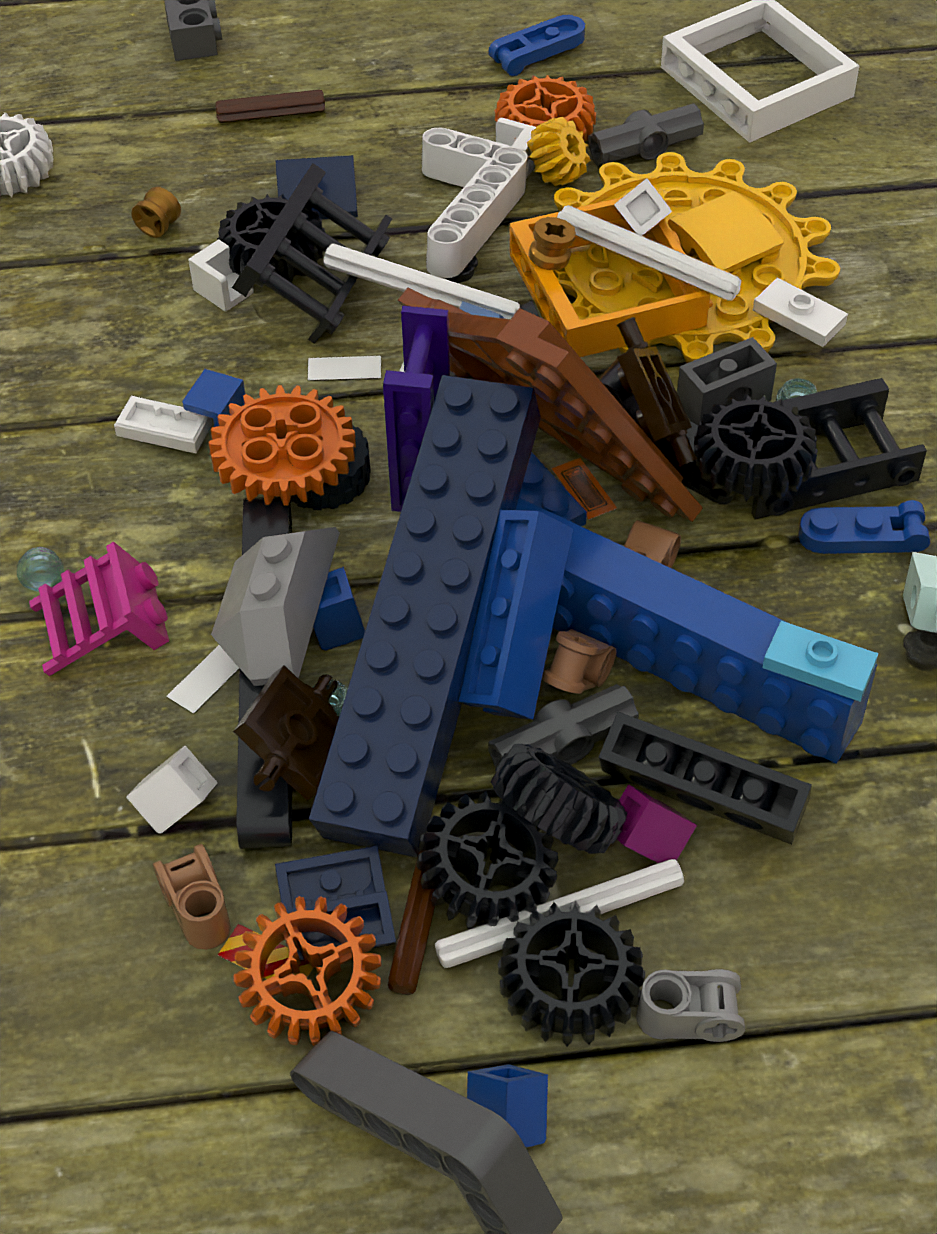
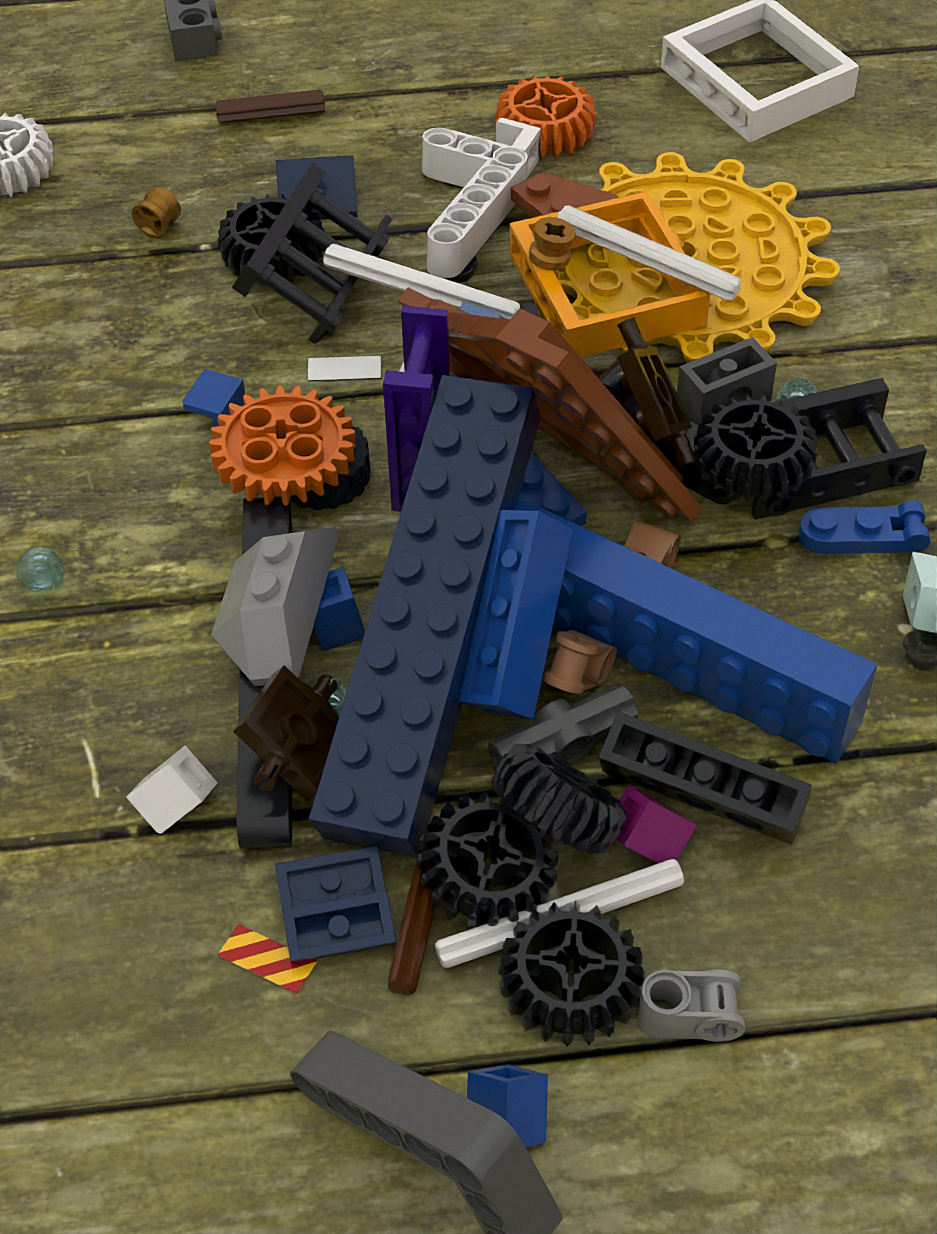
dark pink plate [29,542,169,676] -> none
white plate [114,396,213,454] -> none
medium nougat piece [152,844,231,950] -> none
white sticker [167,645,239,714] -> none
white panel [188,239,254,312] -> none
orange gear [233,896,382,1046] -> none
blue plate [488,15,585,76] -> none
yellow gear [527,116,591,187] -> none
sticker [551,458,617,520] -> none
dark grey piece [588,103,704,166] -> none
white panel [614,178,672,236] -> none
yellow slope [667,191,784,273] -> none
white plate [753,277,848,347] -> none
medium azure plate [762,621,879,702] -> none
none -> dark orange wing [511,172,619,218]

